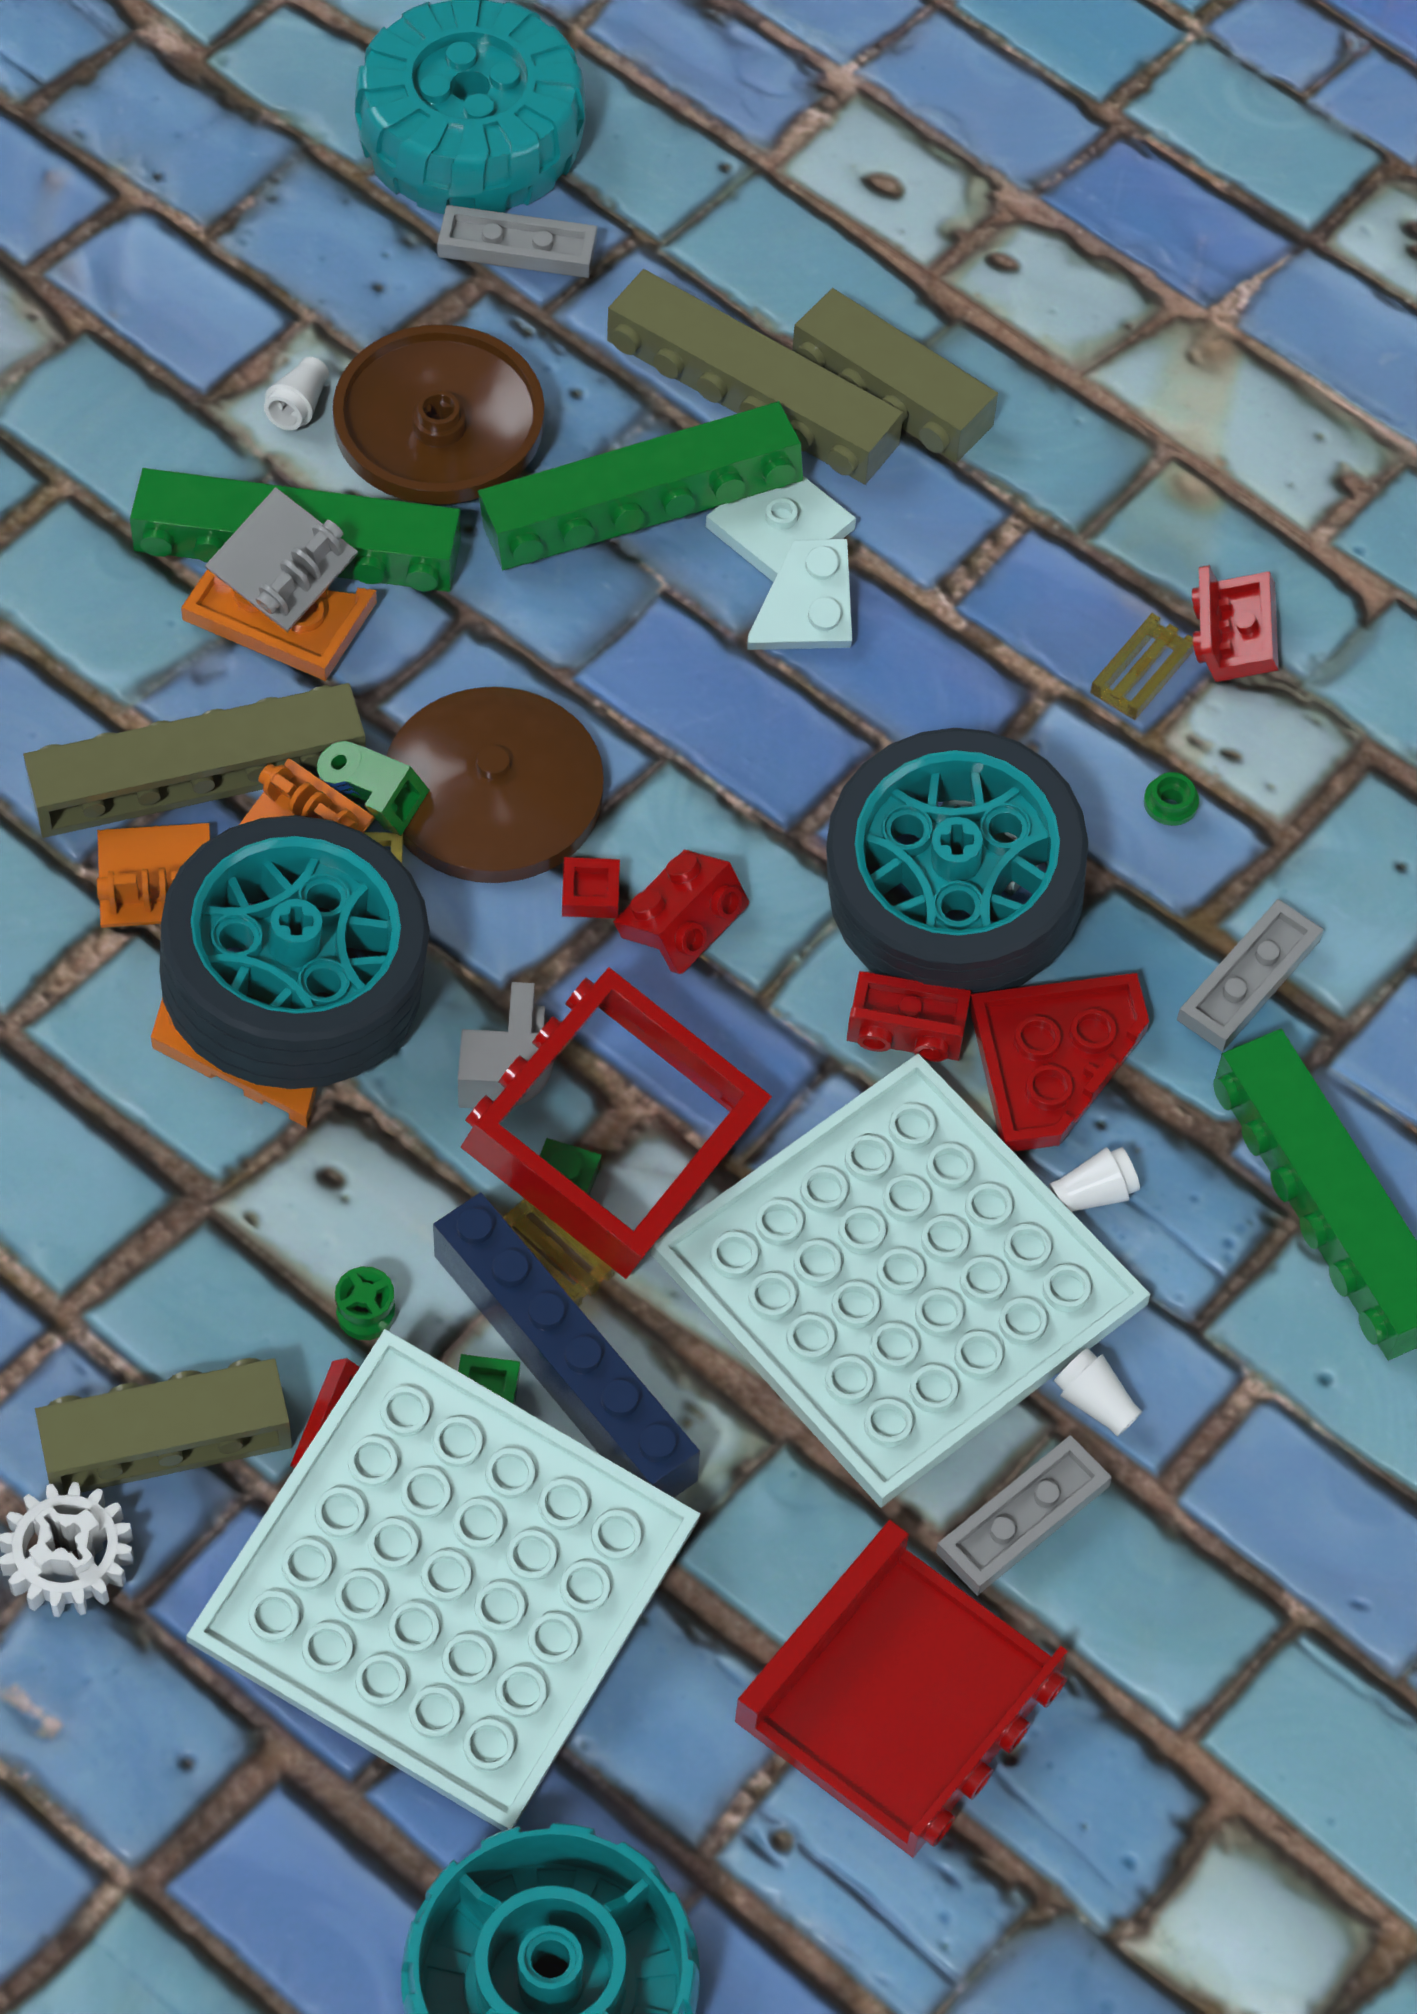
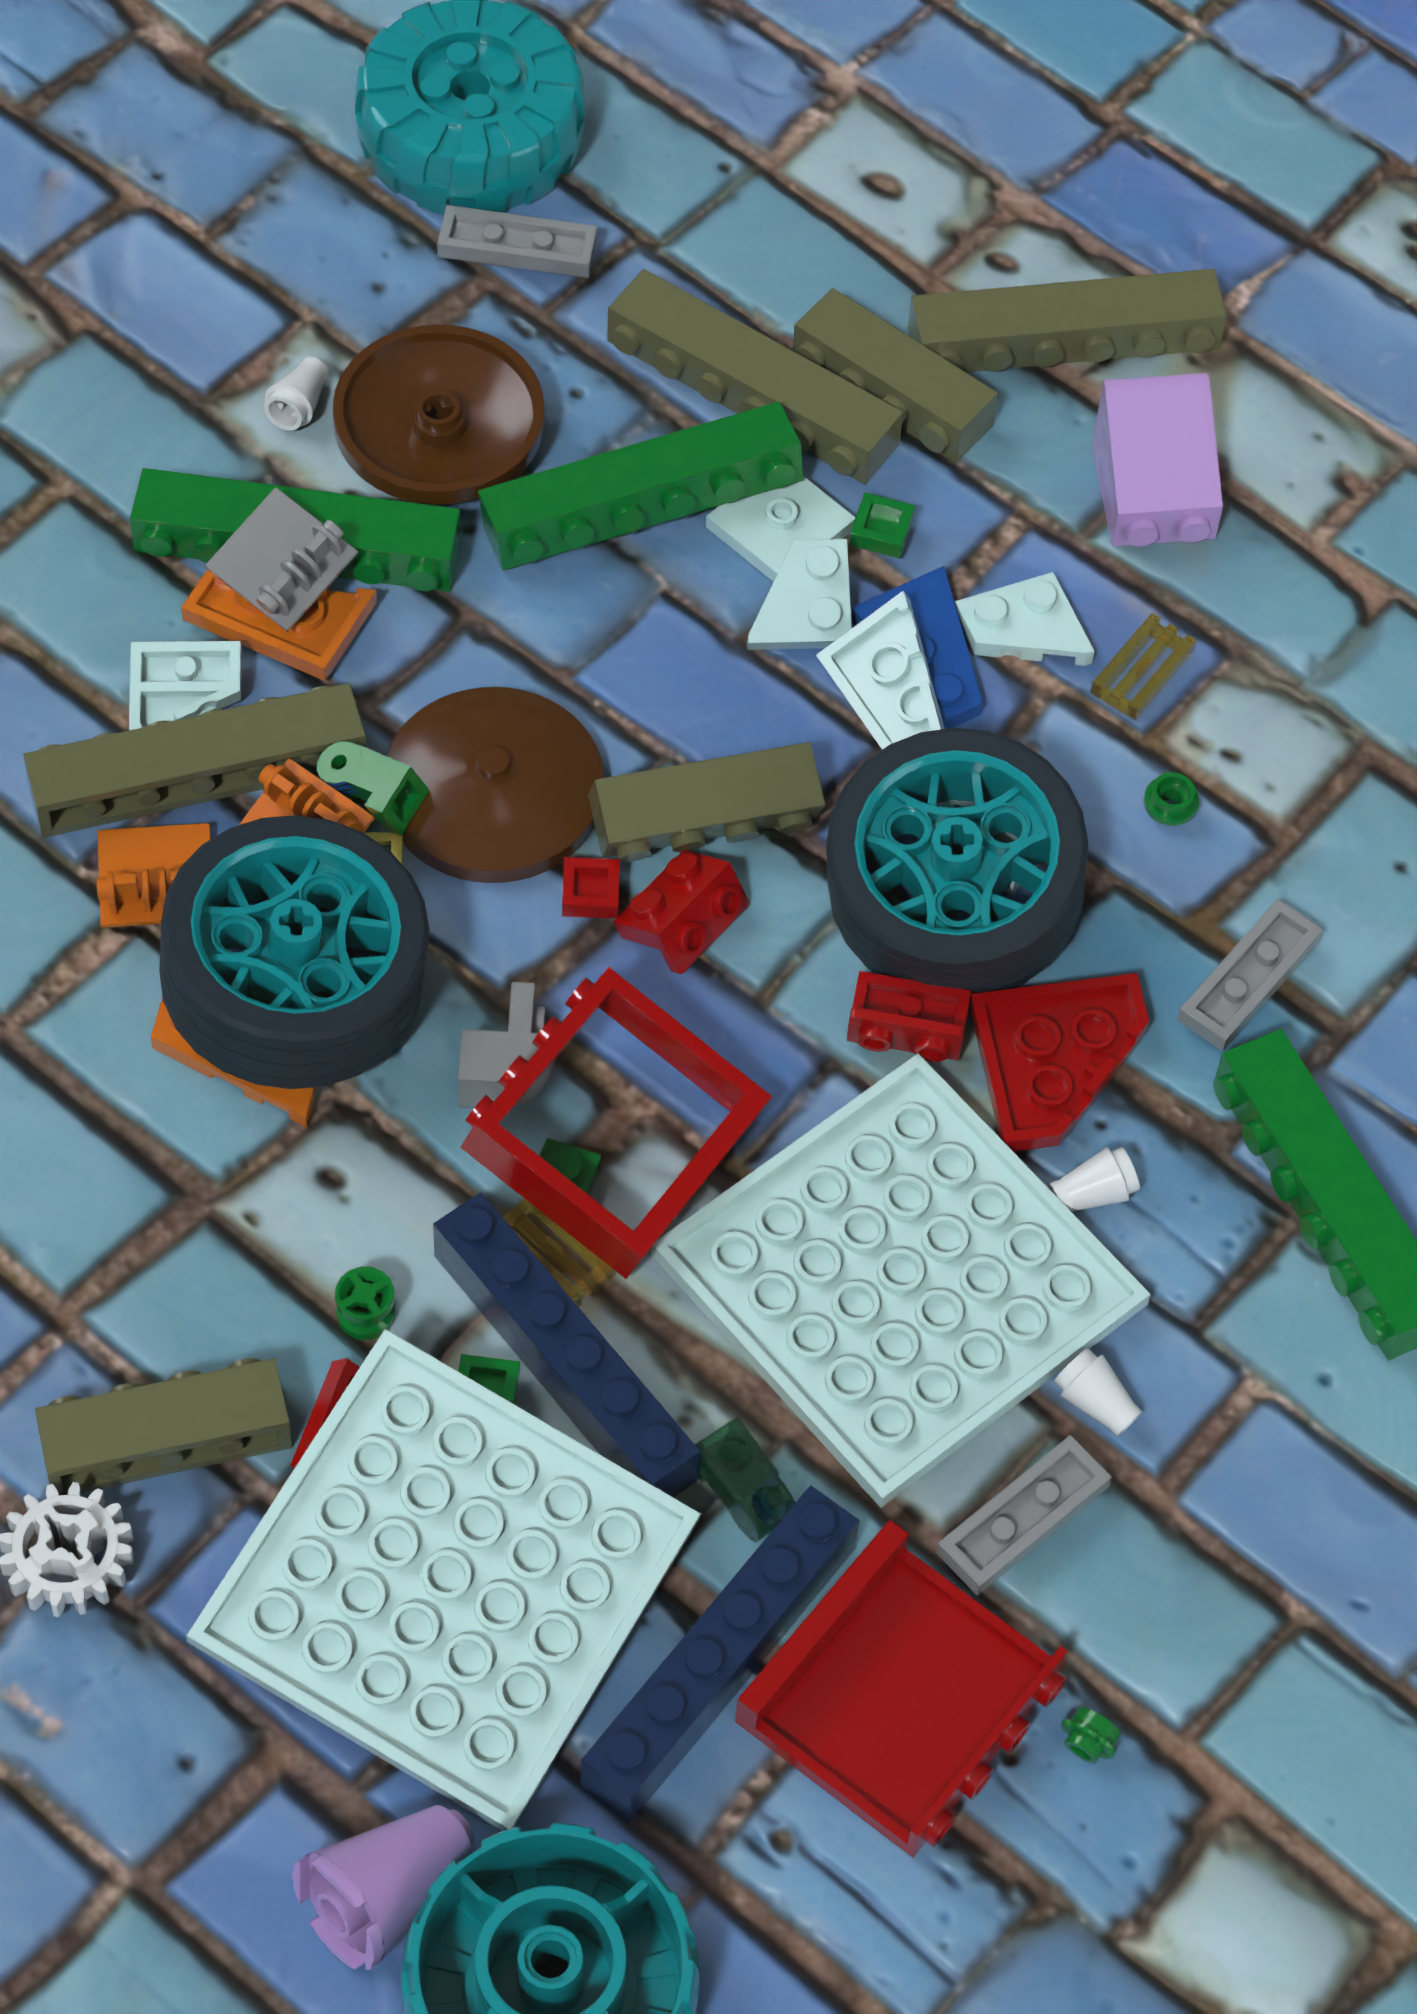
bracket [1192,565,1279,682] -> none
none -> light aqua wing [129,641,242,730]
none -> lavender cone [292,1805,474,1971]
none -> dark blue brick [580,1485,860,1824]
none -> olive brick [588,742,825,862]
none -> clear green leg [695,1417,795,1542]
none -> light aqua wing [816,590,945,750]
none -> green plate [849,492,915,559]
none -> blue wing [851,566,983,729]
none -> olive brick [908,269,1227,373]
none -> light aqua wing [955,572,1094,666]
none -> green plate [1061,1707,1121,1764]
none -> lavender slope [1092,373,1223,547]

